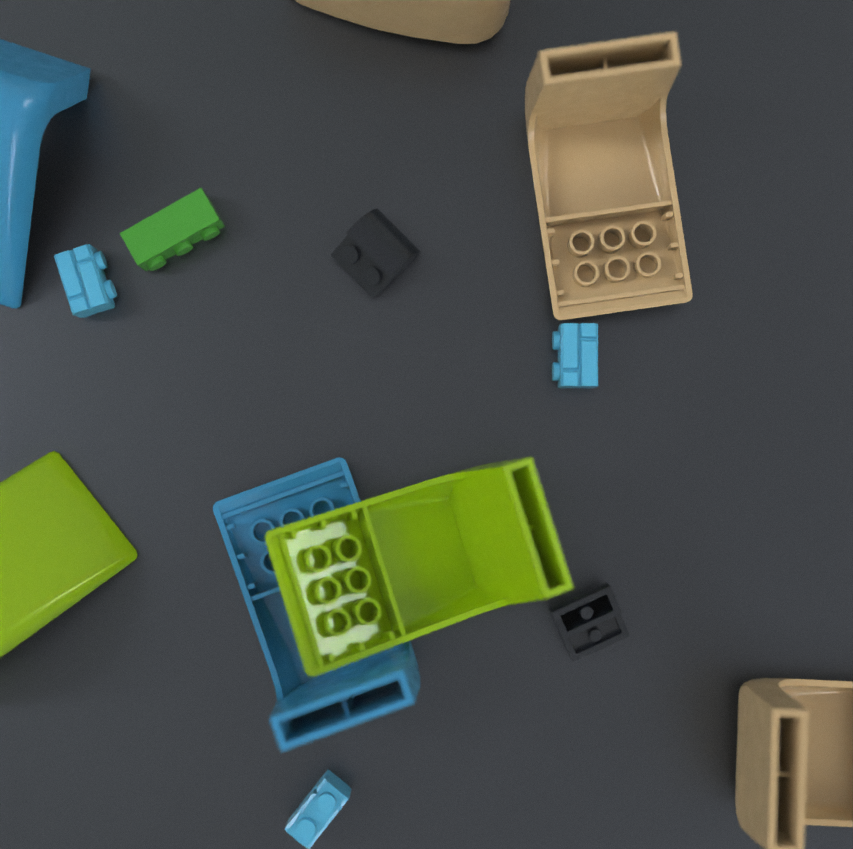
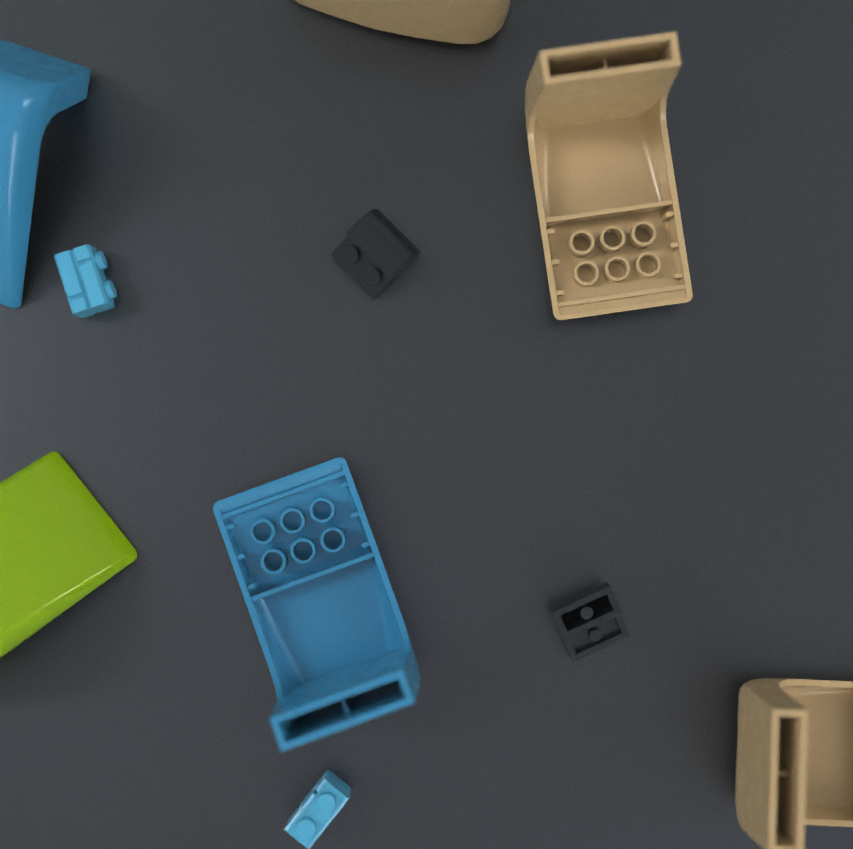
bright green brick [120,188,225,271] -> none
lime piece [265,457,574,677] -> none
medium azure brick [552,323,598,388] -> none

